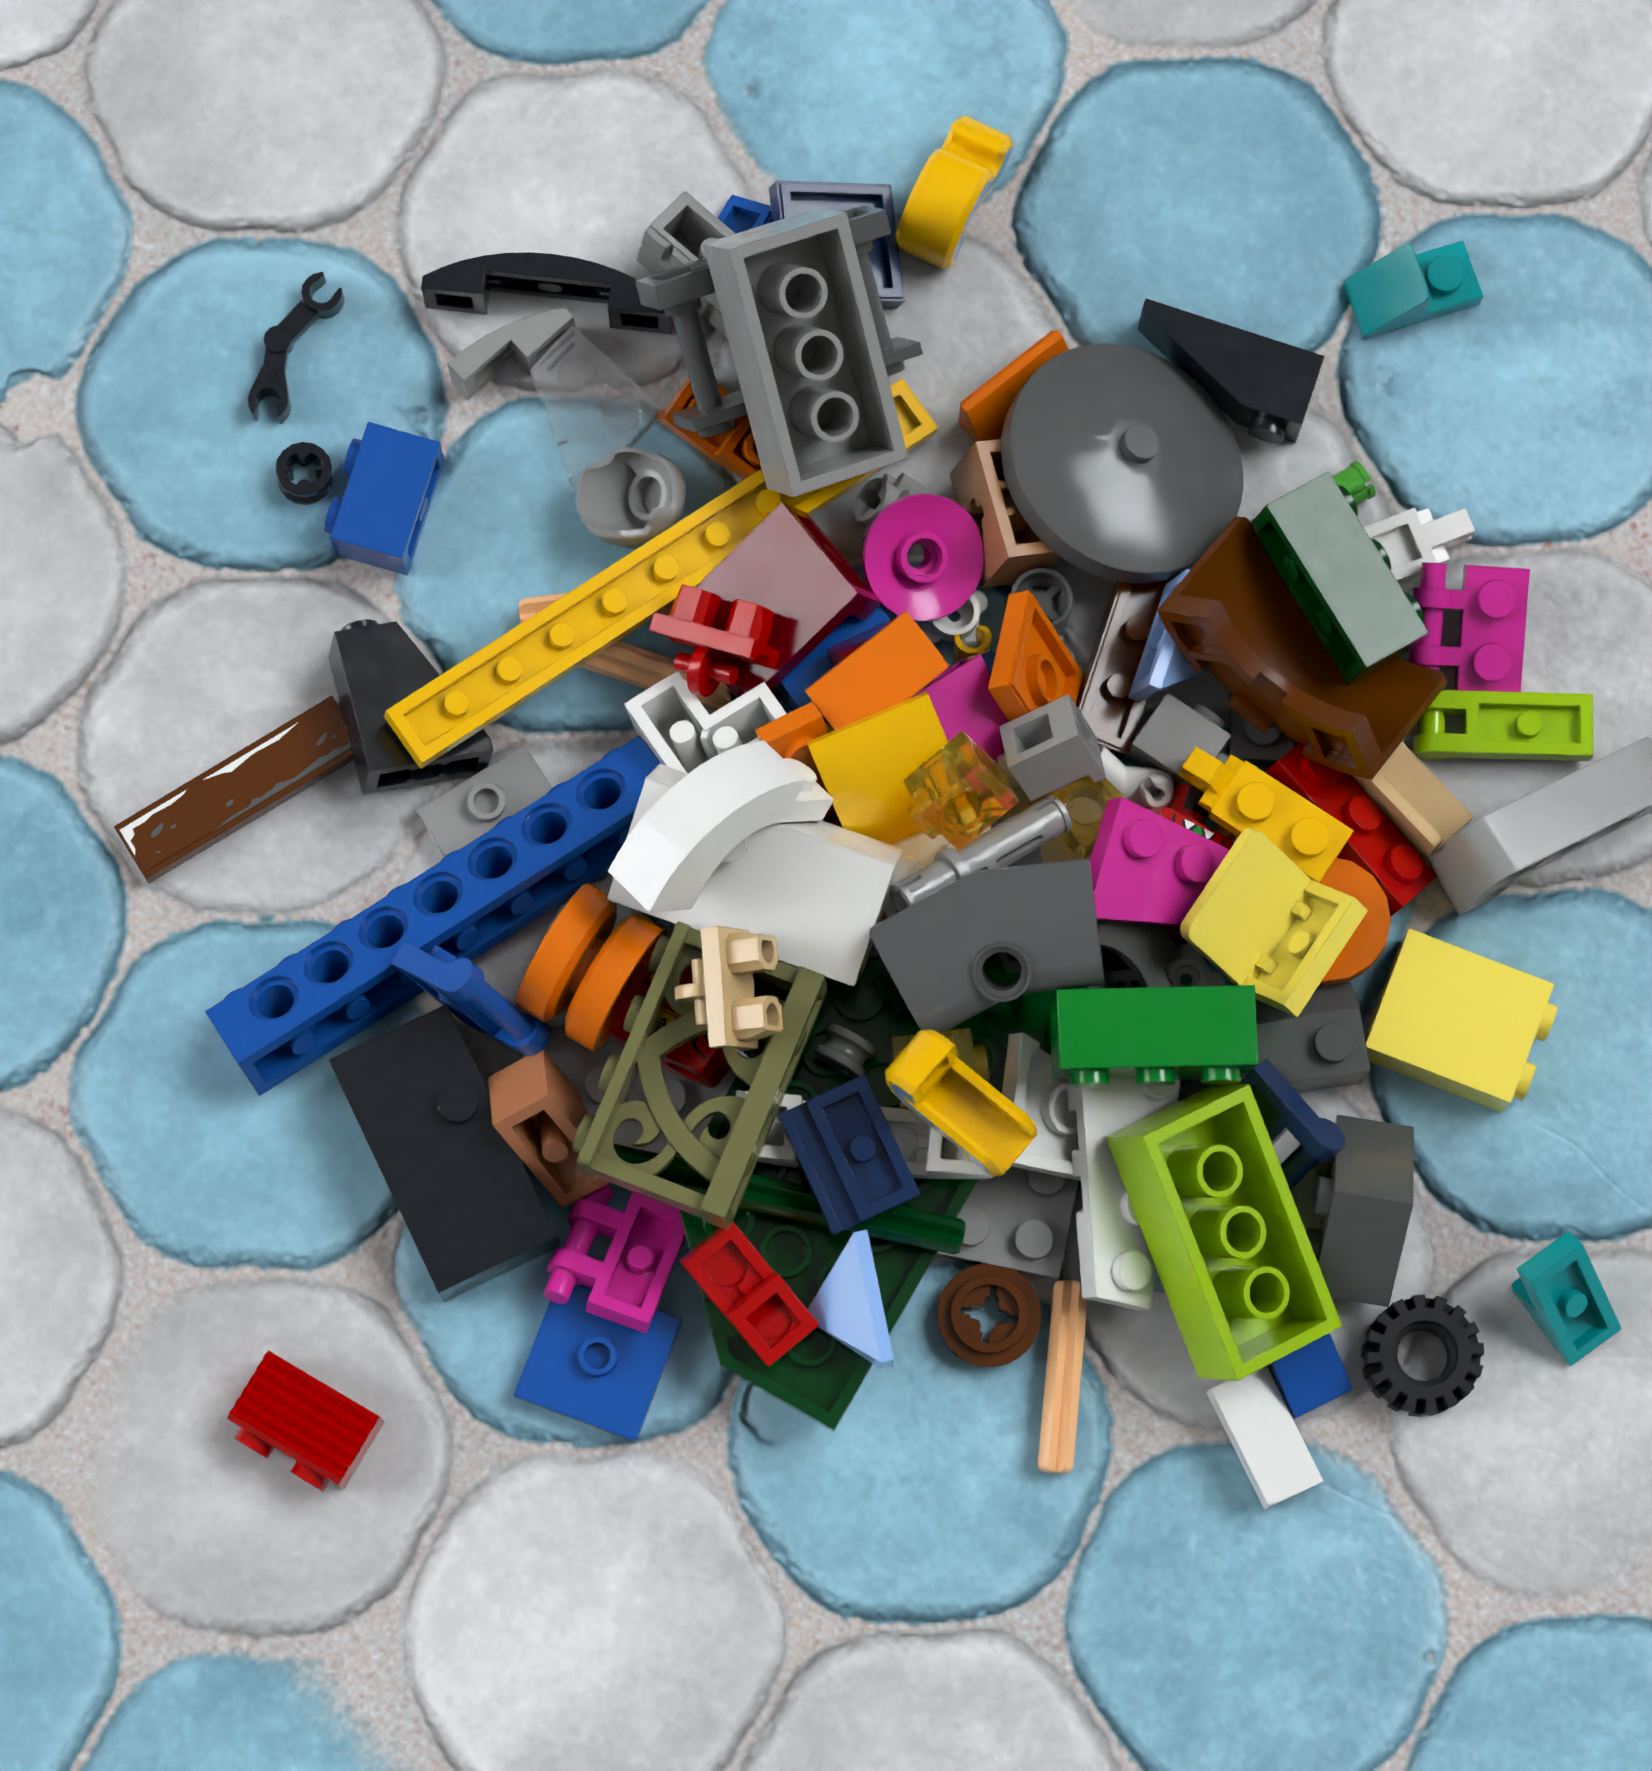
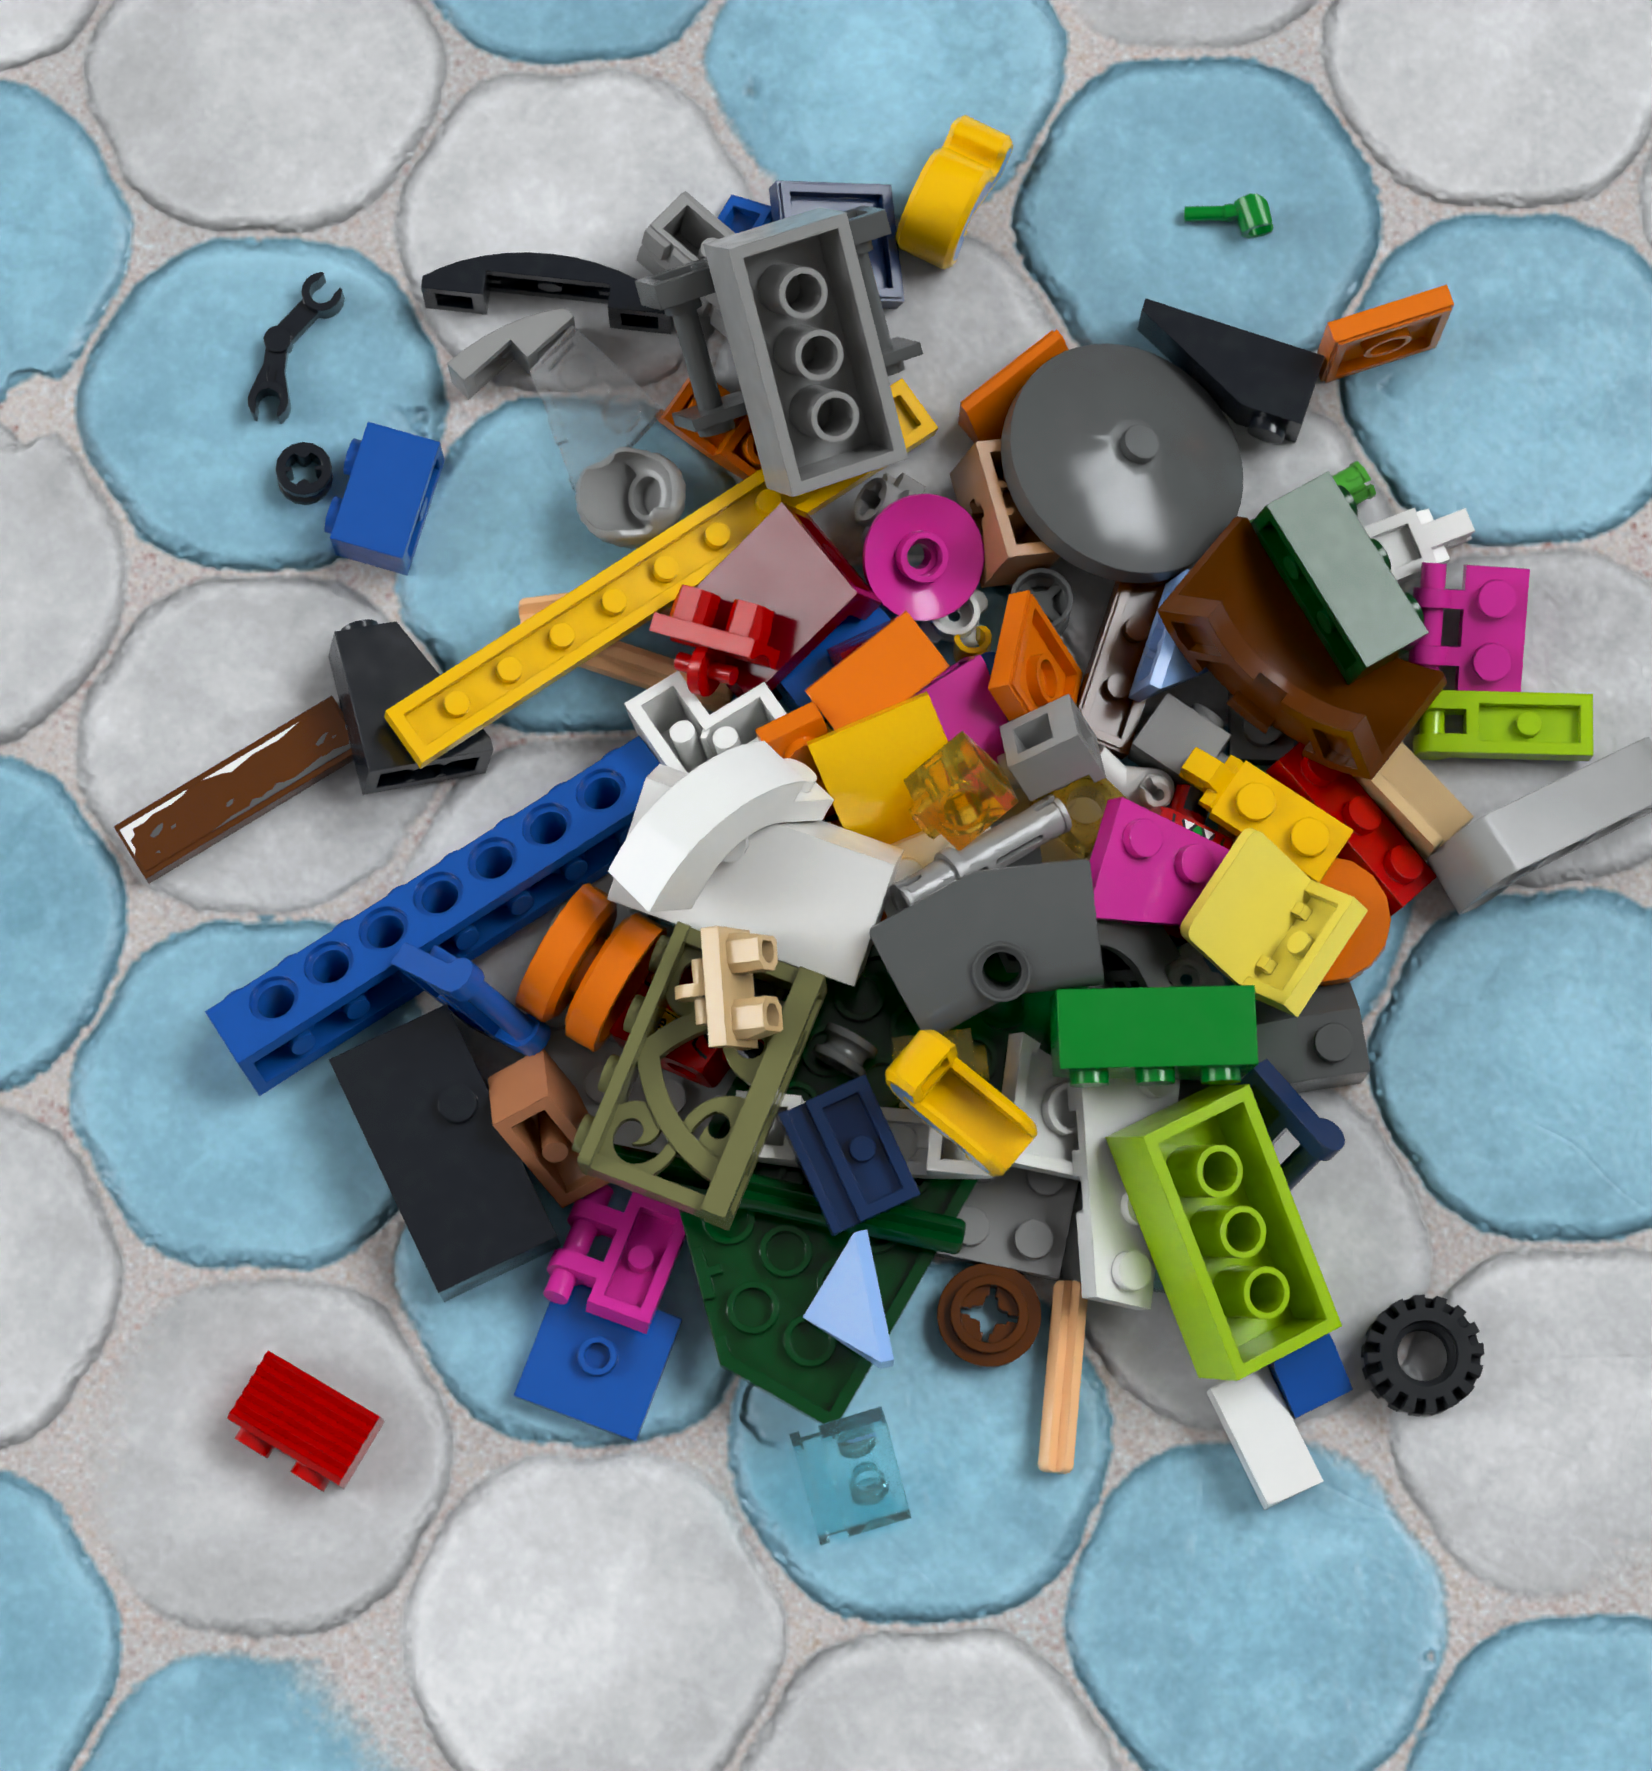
light grey plate [416,744,552,857] -> none
red slope [679,1221,819,1367] -> none
dark grey brick [1306,1114,1414,1307] -> none
teal slope [1343,240,1483,340] -> none
light yellow brick [1365,928,1558,1113] -> none
teal slope [1511,1231,1622,1366] -> none
none -> clear light blue plate [789,1406,911,1545]
none -> green hand [1184,194,1273,238]
none -> orange tile [1317,284,1454,383]

